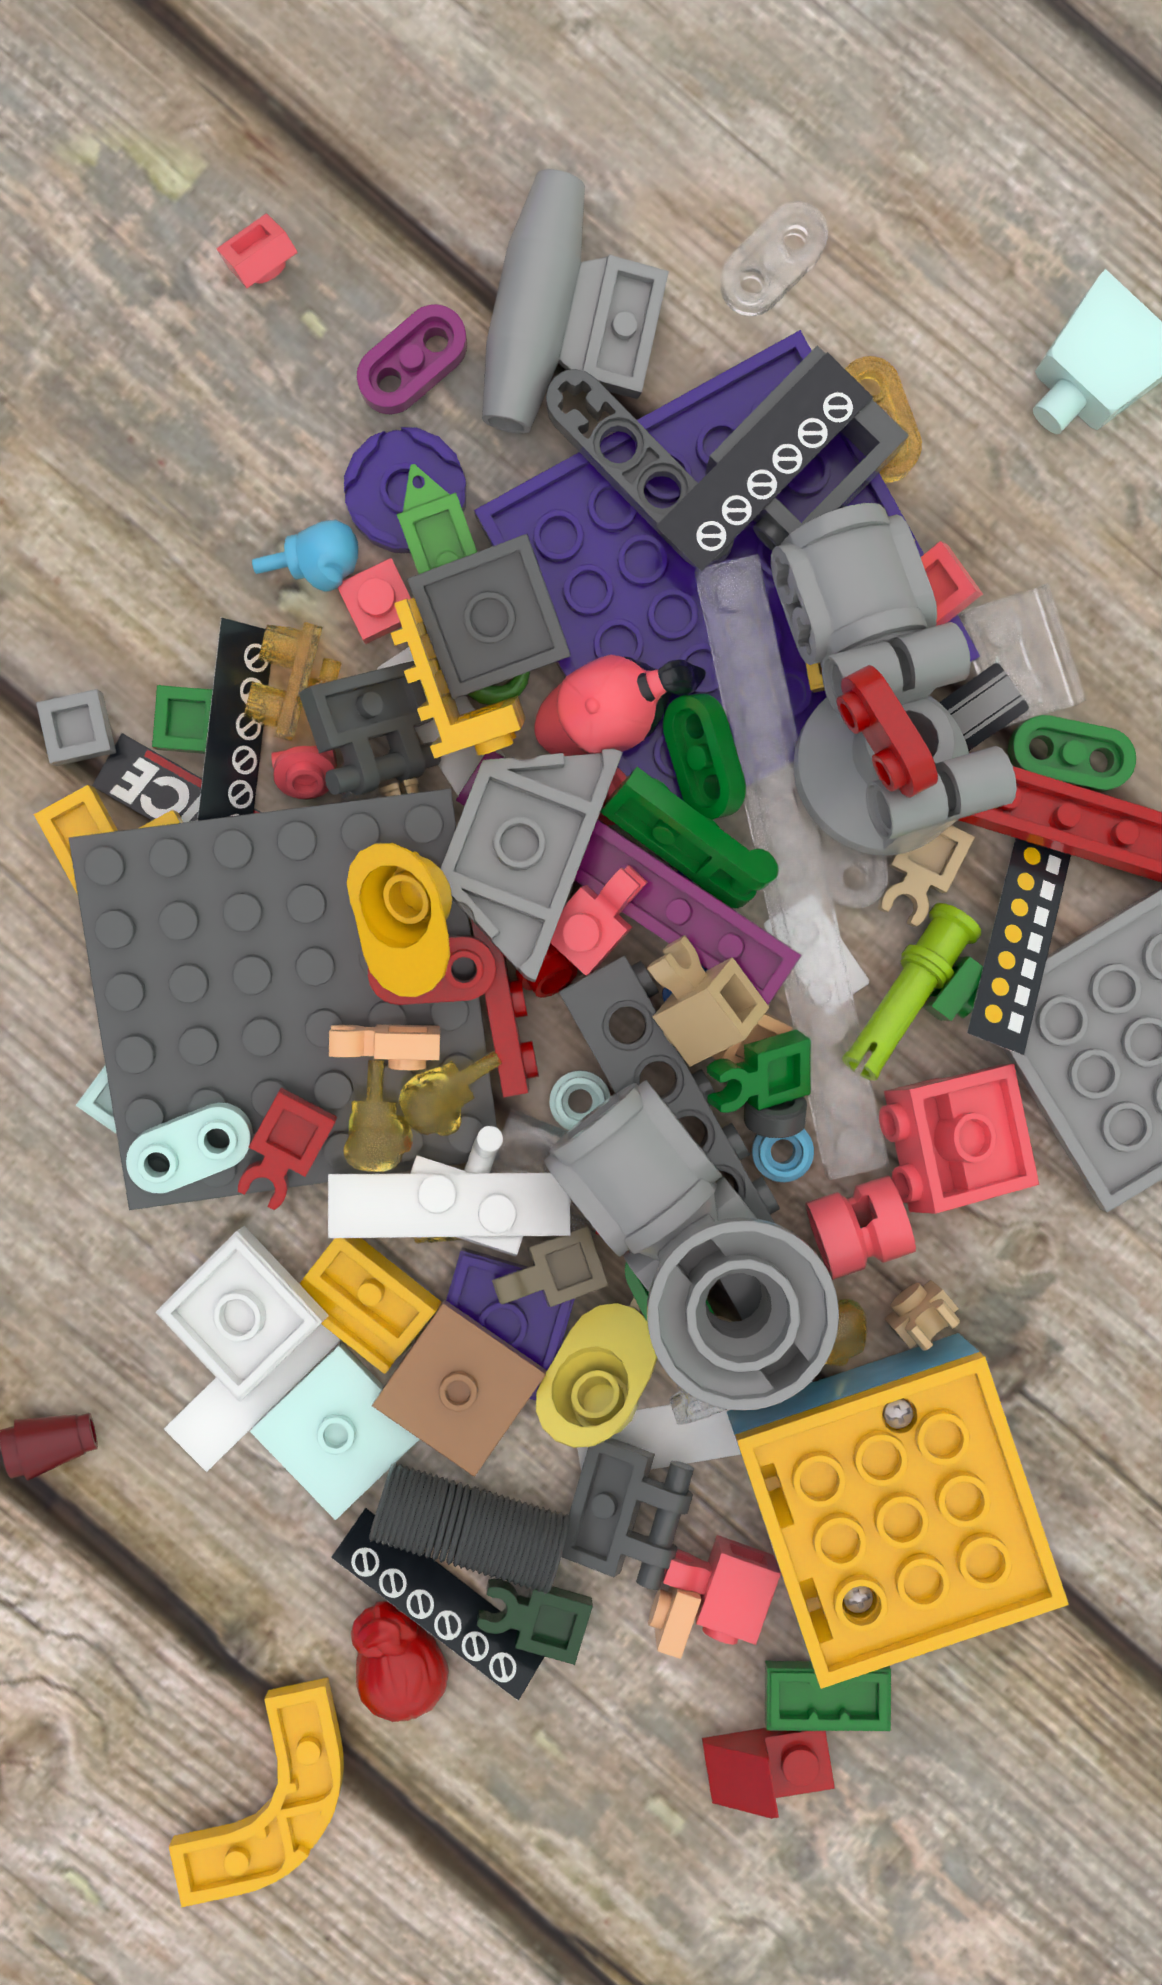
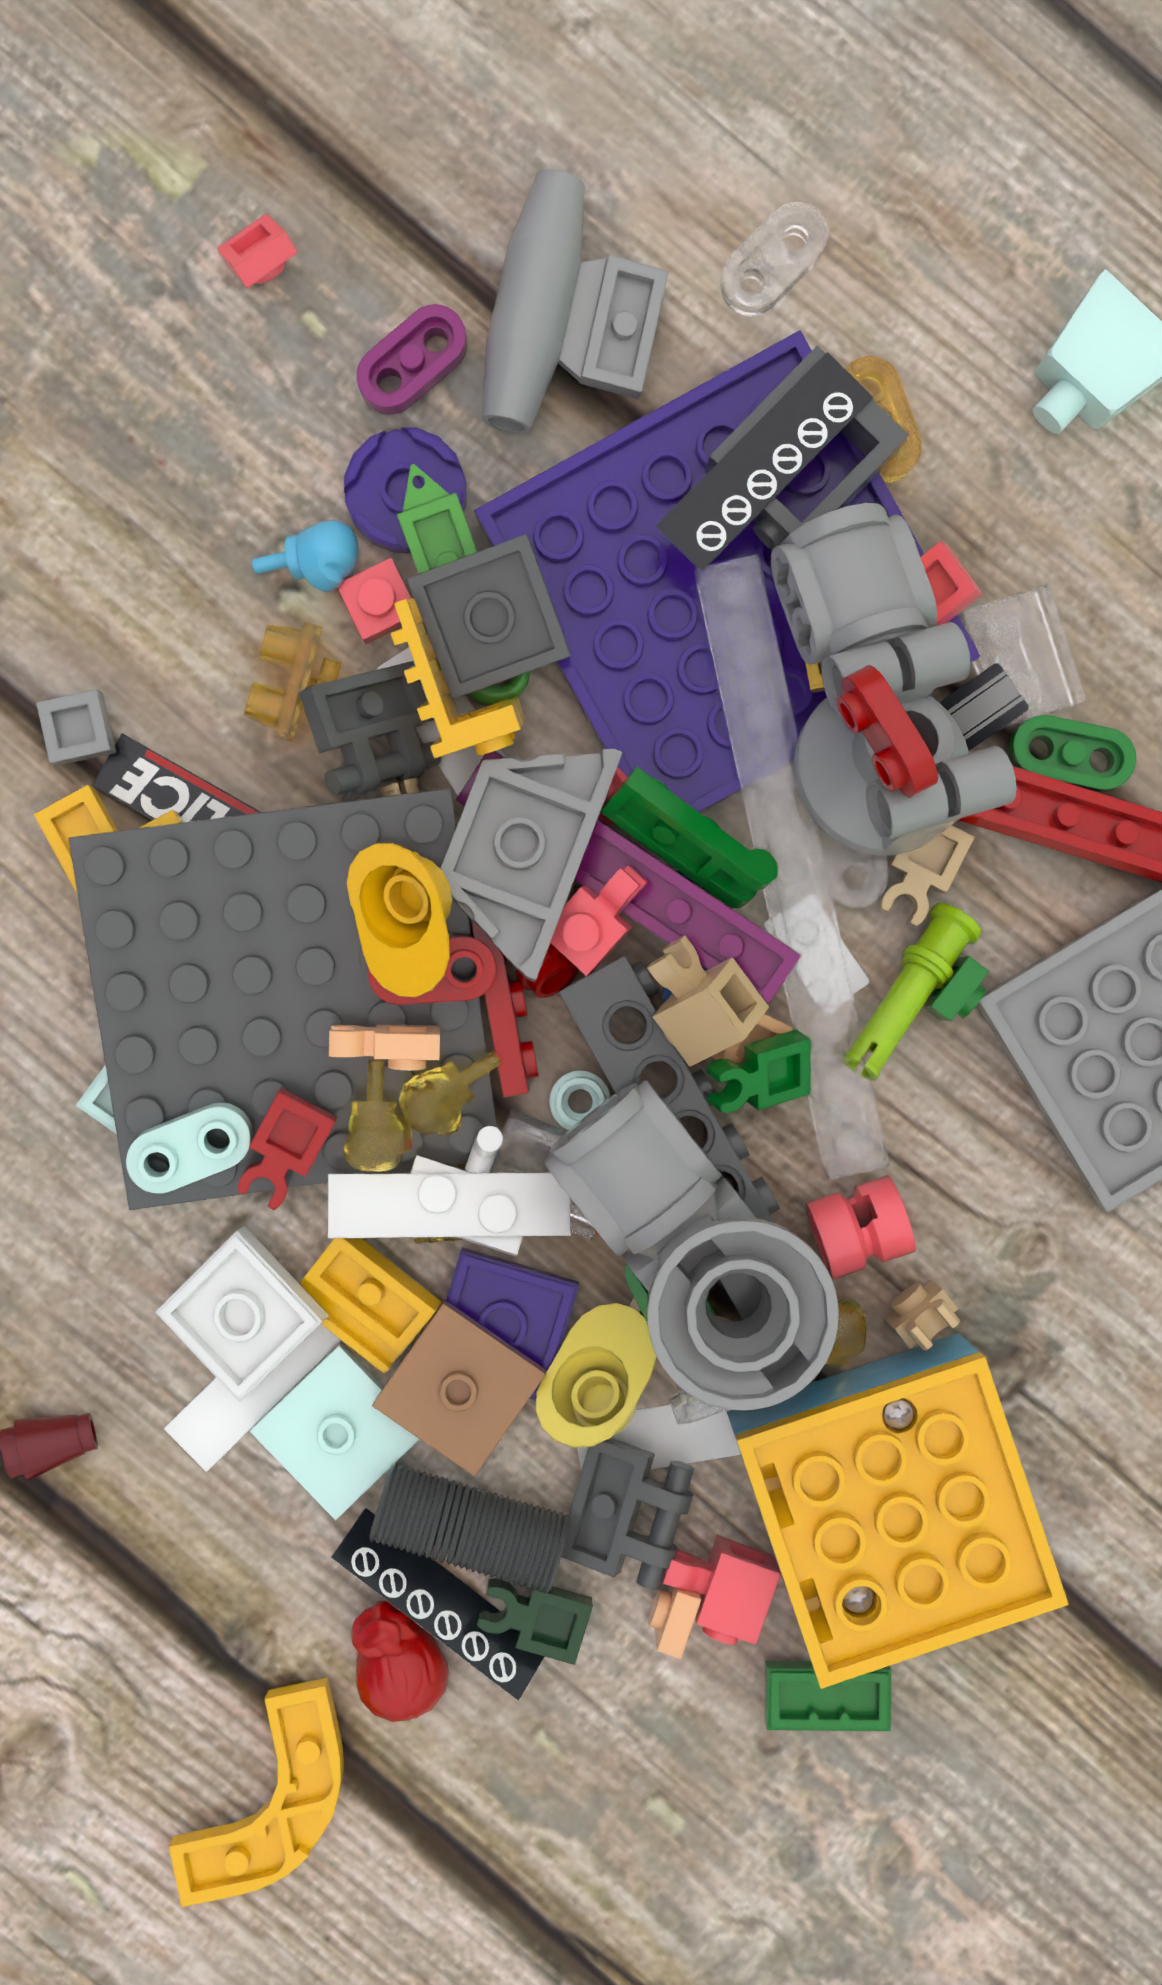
green plate [152,685,213,754] -> none
black sticker [197,617,275,821] -> none
coral plate [271,746,337,799] -> none
dark tan plate [492,1226,609,1307] -> none
coral hair [534,654,706,756] -> none
dark grey beam [546,369,734,569] -> none
green plate [663,693,746,820] -> none
red slope [702,1728,835,1819] -> none
dark grey tile [744,1096,807,1138] -> none
medium azure plate [752,1129,814,1182] -> none
coral plate [879,1064,1039,1214] -> none
black sticker [967,838,1071,1056] -> none

